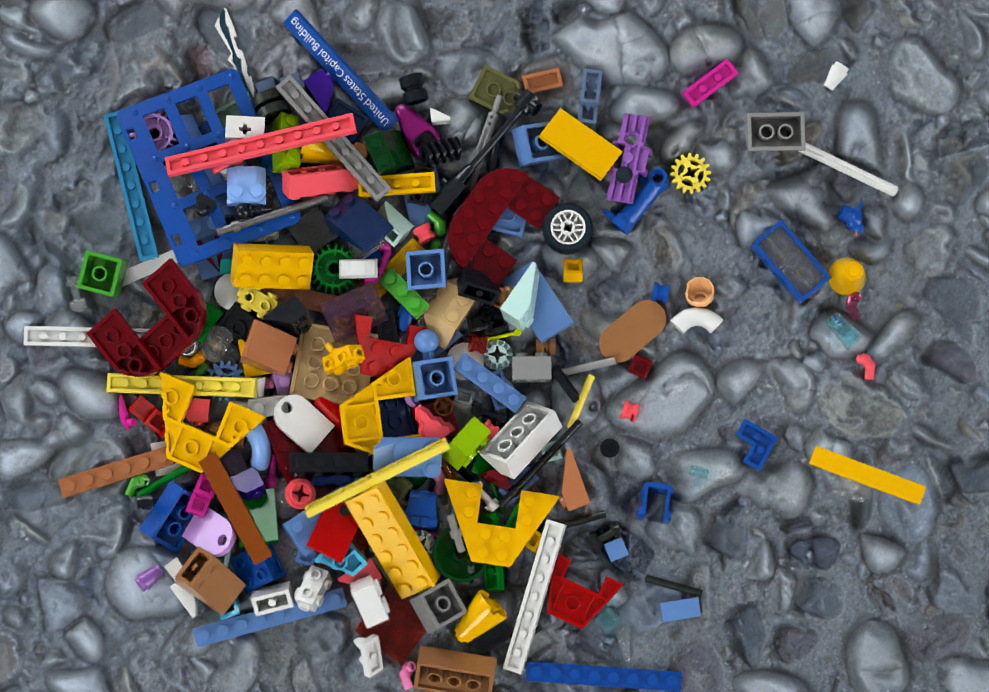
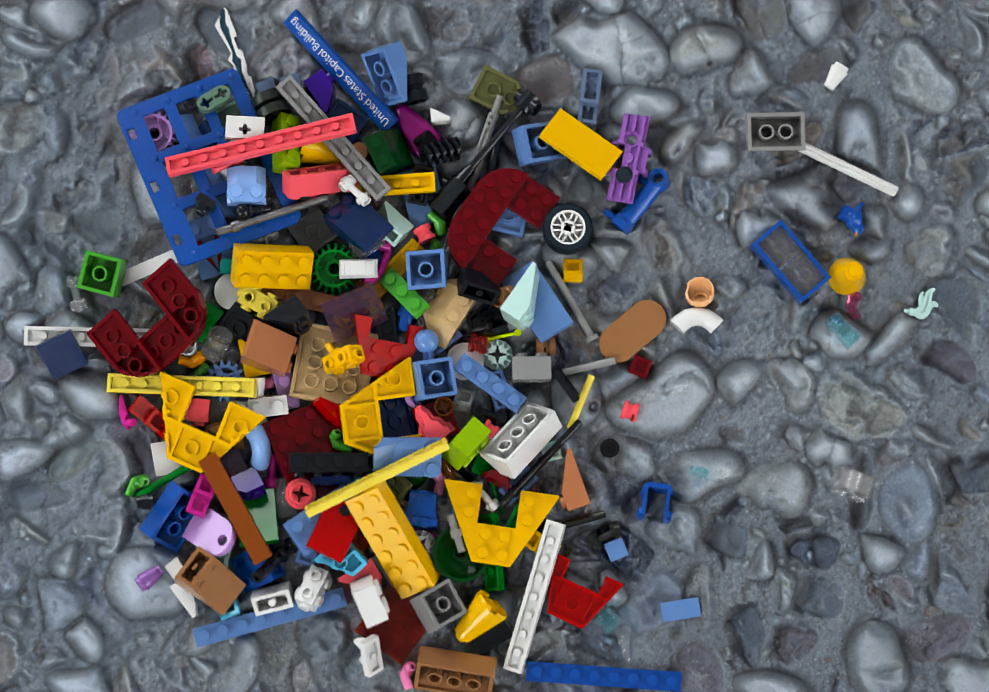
nougat plate [58,446,175,498] -> none
dark azure plate [104,111,160,262] -> none
white tile [273,395,335,453] -> none
nougat tile [522,68,563,94] -> none
pearl dark grey bar [645,575,703,597] -> none
blue wheel [651,282,670,303] -> none
light yellow gear [669,153,711,195] -> none
dark pink plate [682,59,739,108] -> none
blue plate [735,419,778,471] -> none
yellow tile [809,446,926,505] -> none
coral arm [856,353,875,380] -> none
none -> dark blue tile [36,329,89,380]
none -> sand green beam [197,85,231,114]
none -> black pin [251,537,299,584]
none -> bright green arm [329,429,353,453]
none -> white bar [338,174,371,207]
none -> medium blue slope [360,40,407,106]
none -> light grey bar [546,261,599,344]
none -> light aqua piece [903,288,938,319]

